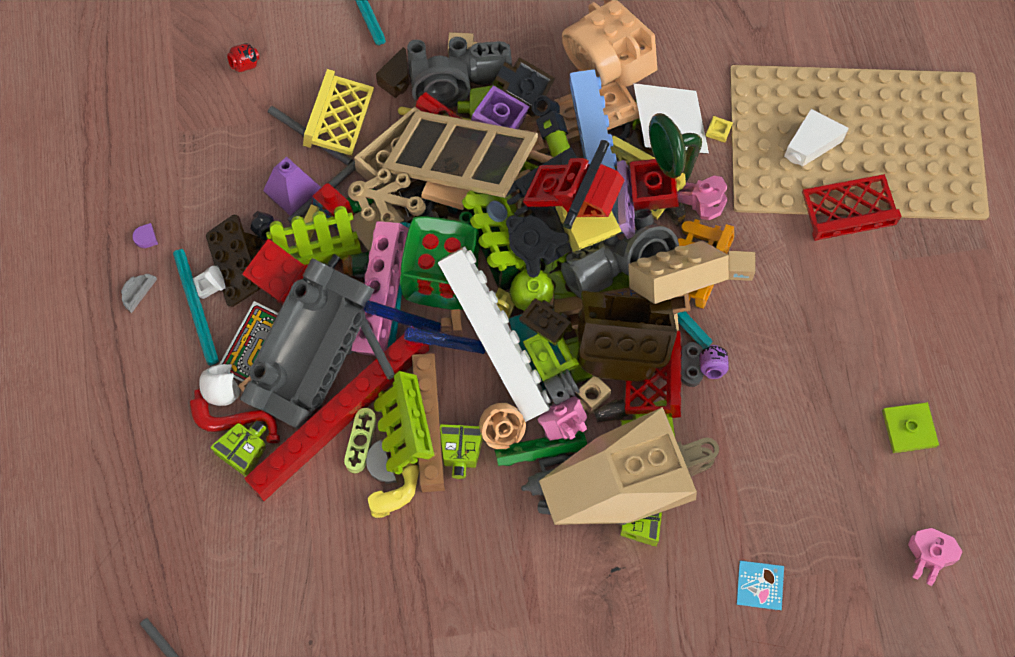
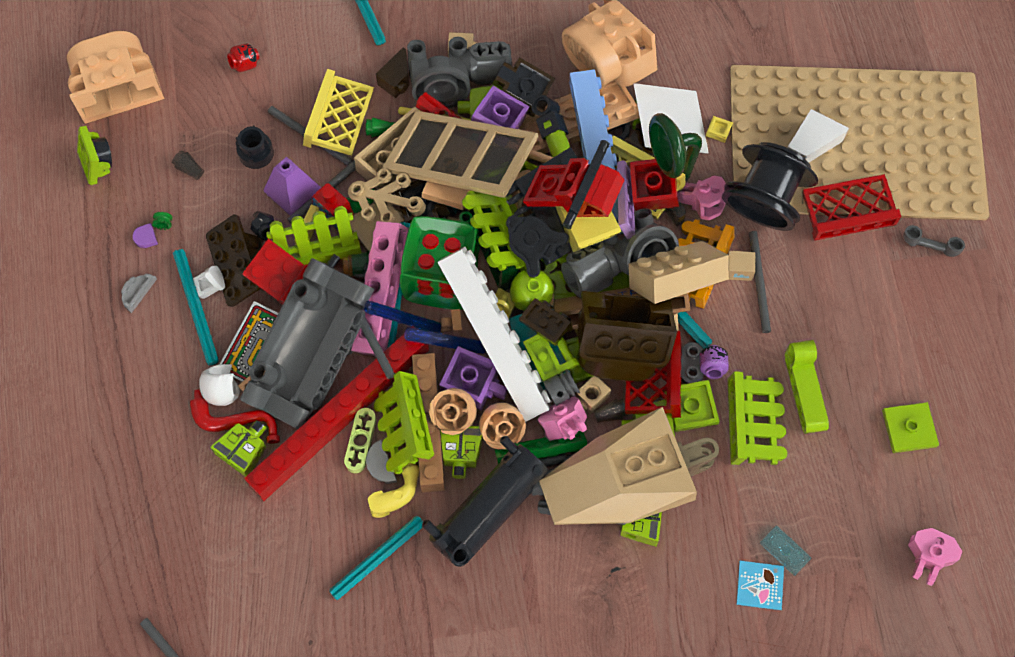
sand blue piece [487,201,508,222] -> none
none -> light nougat brick [67,31,164,124]
none -> lime piece [77,126,112,185]
none -> green bush [152,212,173,230]
none -> clear smoke cone [172,150,204,180]
none -> black piece [236,125,274,169]
none -> teal axle [329,515,424,600]
none -> green cone [366,117,396,138]
none -> black piece [422,436,549,567]
none -> light nougat cylinder [429,388,477,435]
none -> medium lavender hinge [439,346,508,411]
none -> lime plate [665,380,720,432]
none -> black wheel [722,142,818,231]
none -> lime fence [727,371,787,465]
none -> dark grey piece [749,231,771,333]
none -> clear light blue plate [760,525,812,576]
none -> lime beam [785,340,829,434]
none -> dark grey bar [903,225,965,257]

